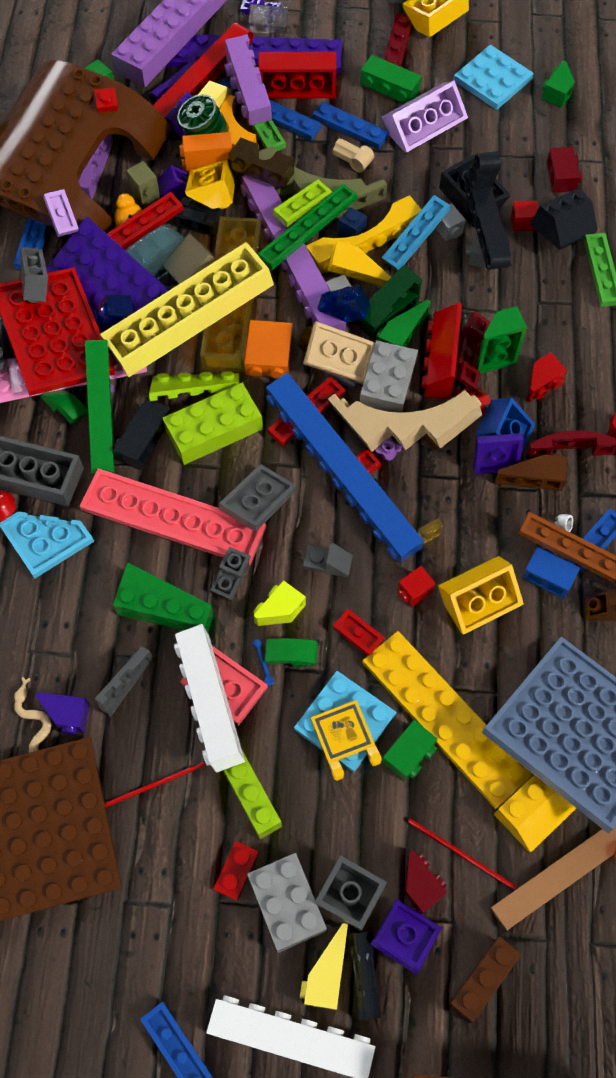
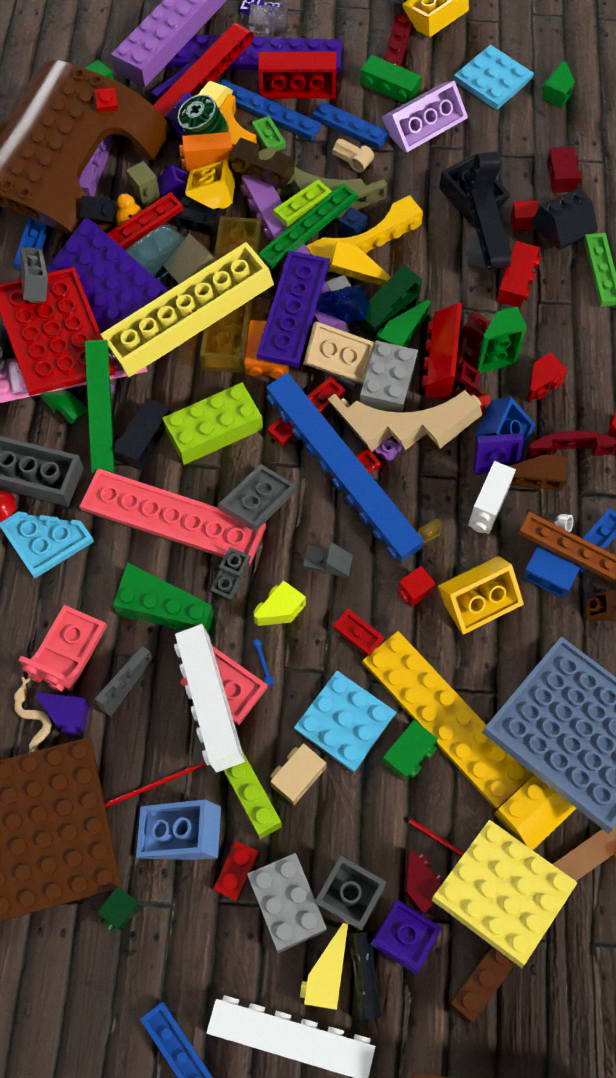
lavender plate [43,189,79,237] -> none
clear blue slope [93,295,133,331] -> none
lime wing [149,371,239,401] -> none
medium lavender wedge [224,35,272,125] -> none
green slope [265,638,318,667] -> none
yellow flag [311,700,381,781] -> none
dark azure plate [382,195,451,271] -> none
light grey brick [436,203,465,241] -> none
none -> coral bracket [18,605,107,693]
none -> black slope [80,196,116,224]
none -> dark green brick [97,886,141,931]
none -> medium blue slope [136,800,221,860]
none -> dark purple plate [257,250,330,368]
none -> tan brick [270,743,326,806]
none -> light yellow plate [432,820,578,968]
none -> white brick [468,461,516,534]
none -> red brick [496,241,541,308]

